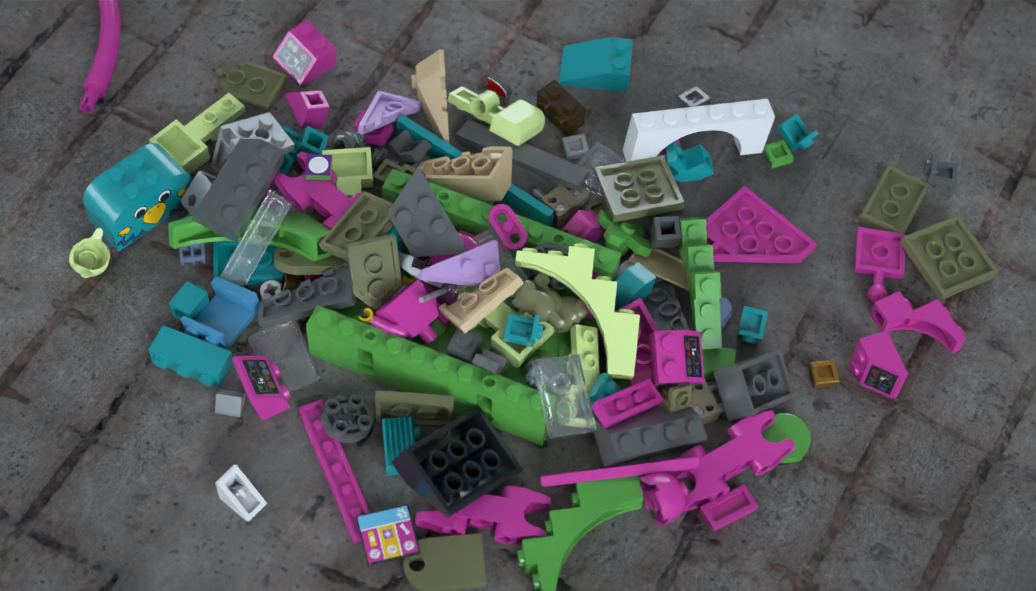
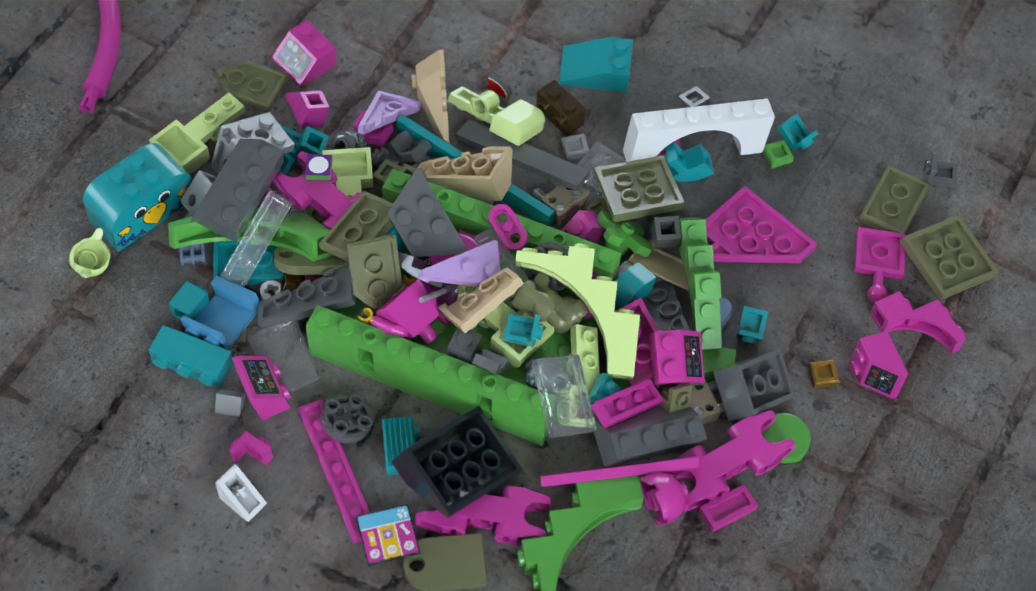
olive tile [375,390,454,427] -> none
none -> dark pink bracket [230,431,273,466]

